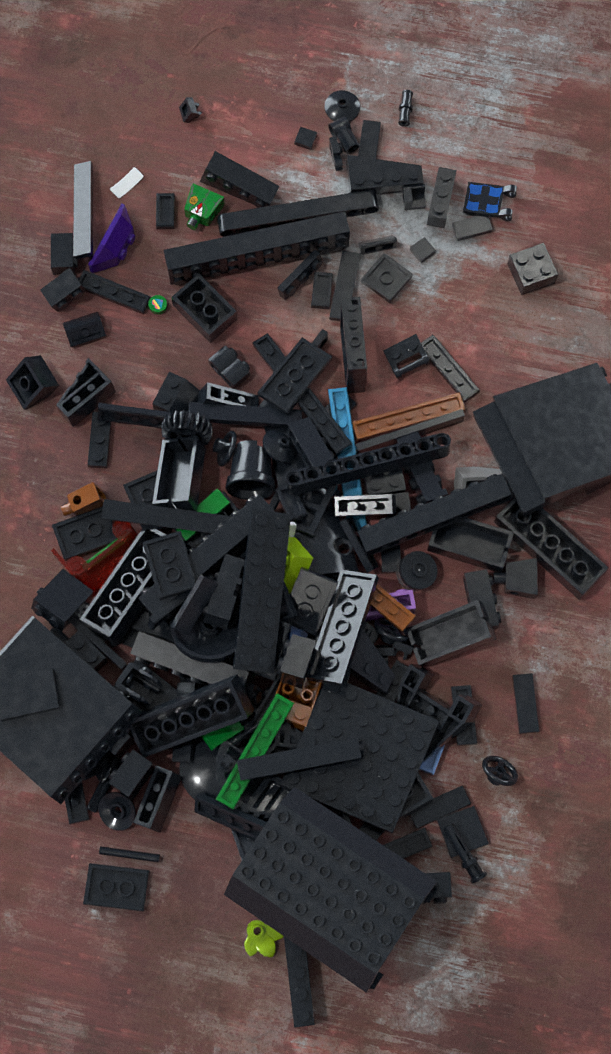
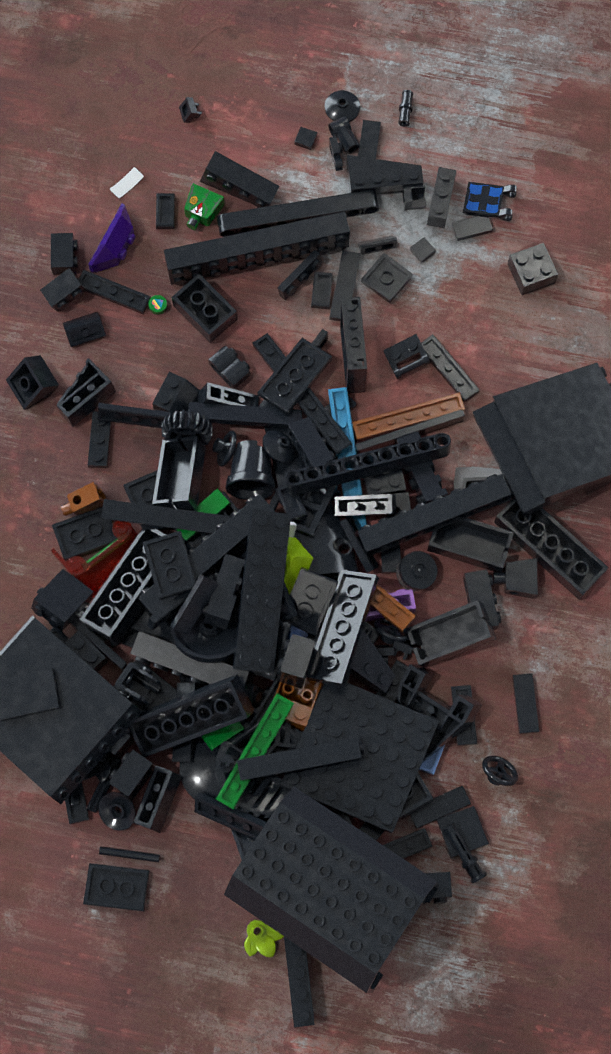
tile [73,161,93,259] -> none

